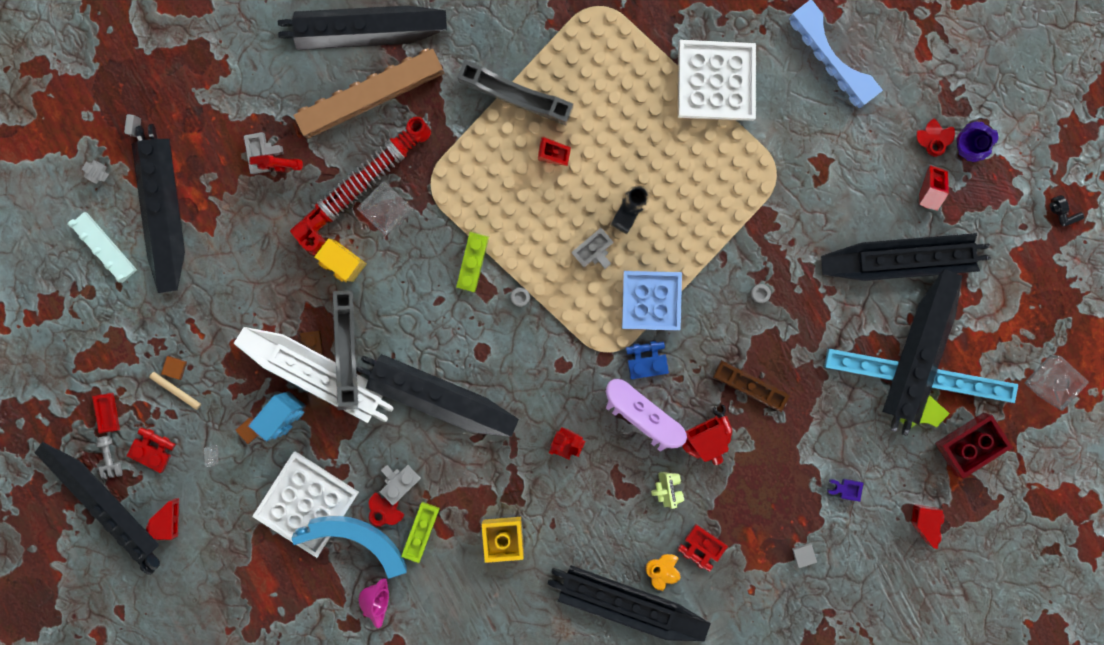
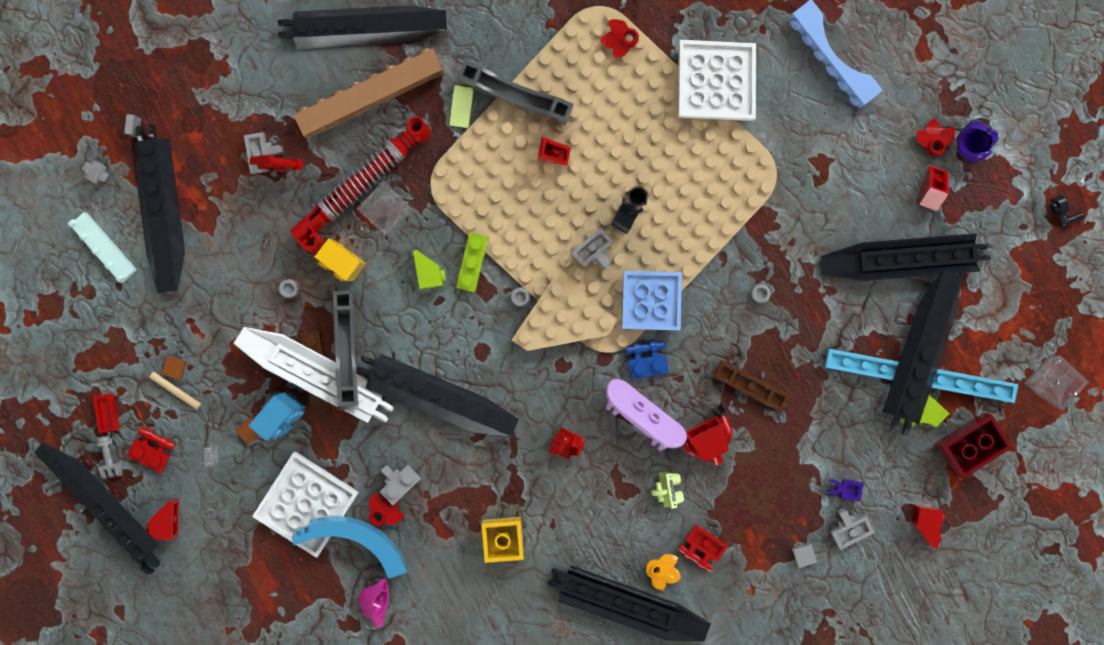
lime plate [401,502,440,563] -> none
none -> light grey tile [279,279,299,298]
none -> lime slope [413,250,447,289]
none -> yellowish green slope [450,85,474,128]
none -> tan plate [512,276,618,351]
none -> red plate [600,19,639,58]
none -> light grey hinge [830,508,875,550]

